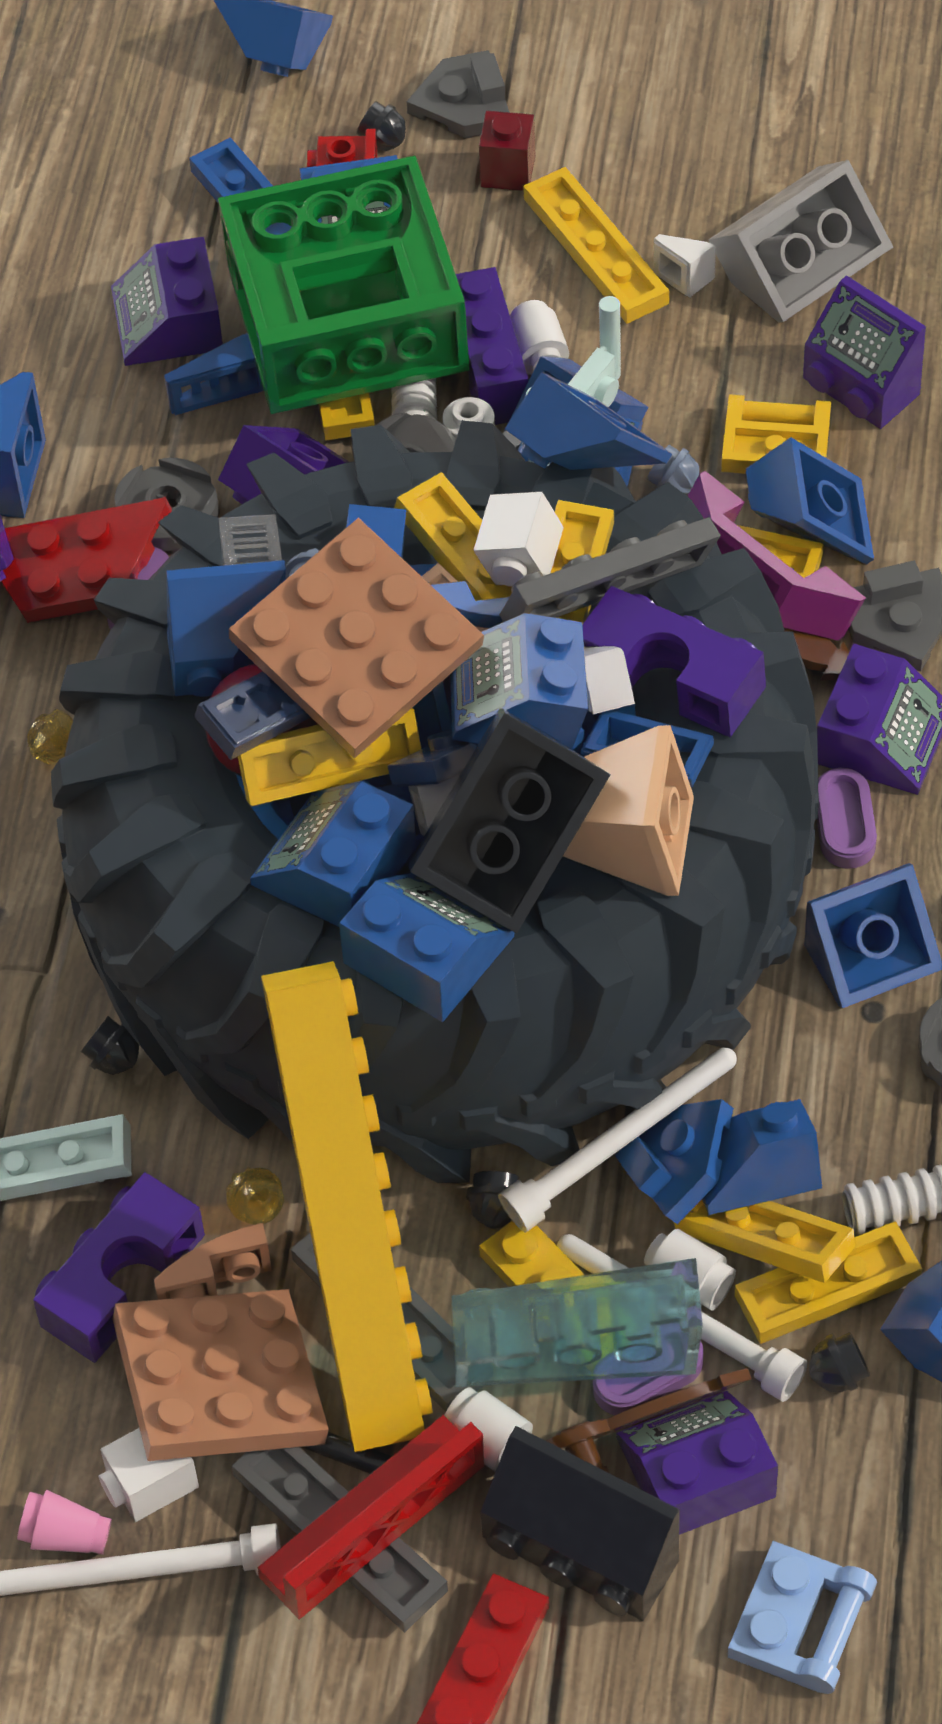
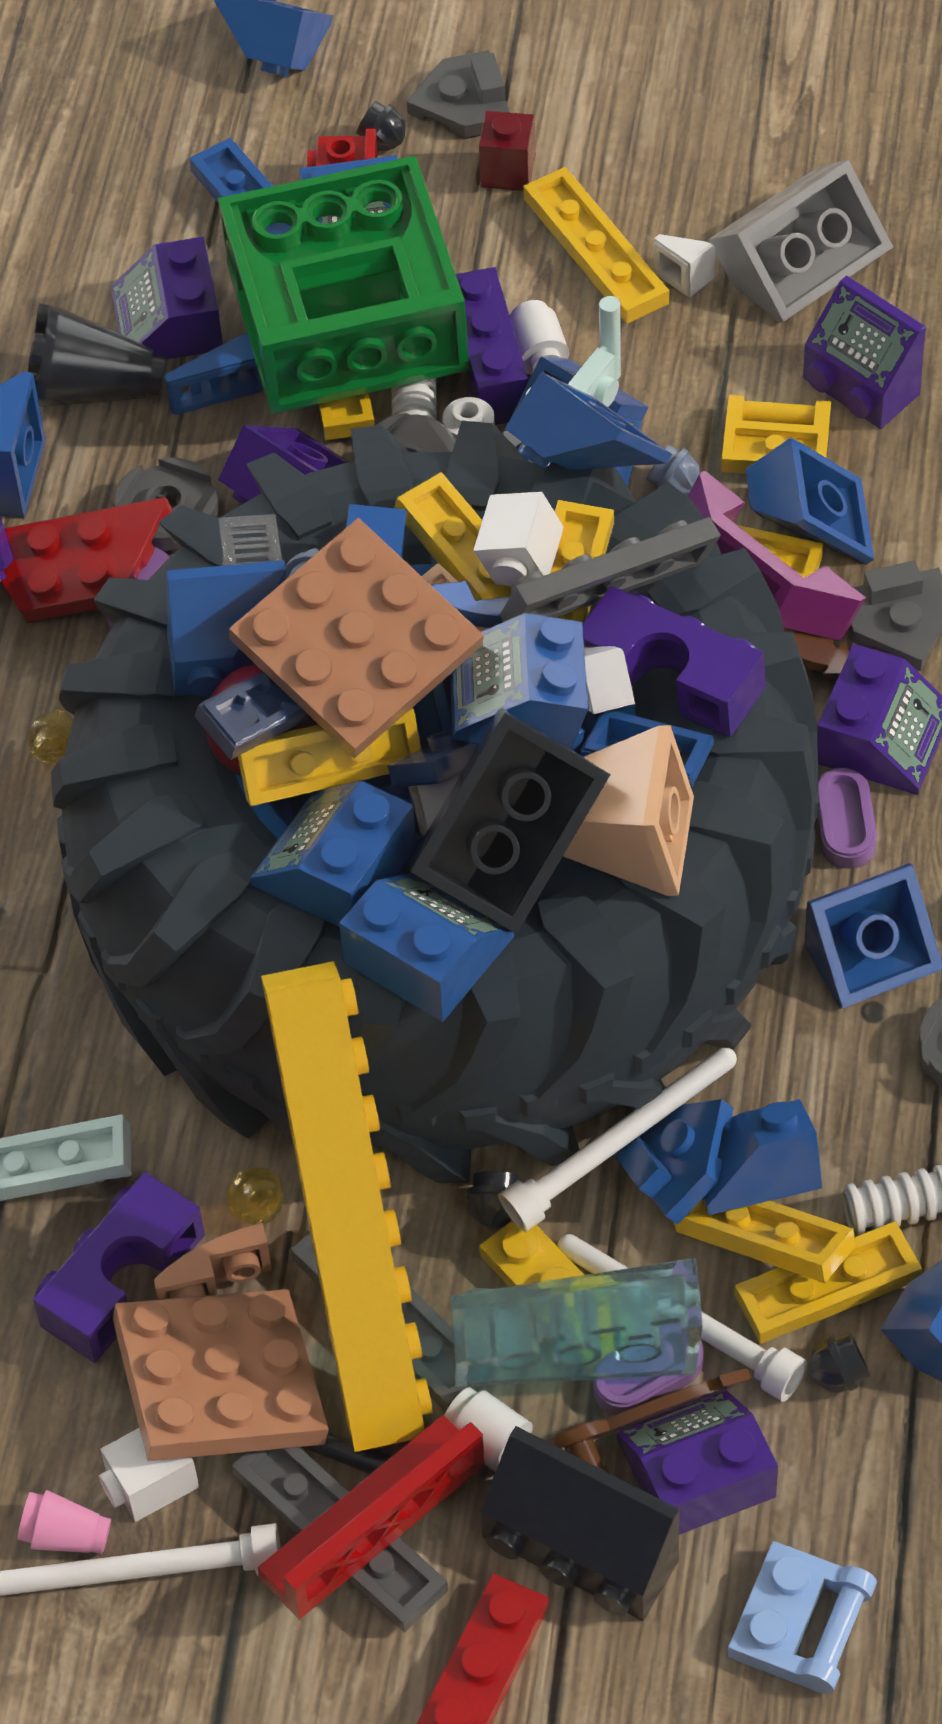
black plate [80,1016,139,1075] -> none
white brick [644,1229,736,1310] -> none
none -> black cone [27,303,165,407]

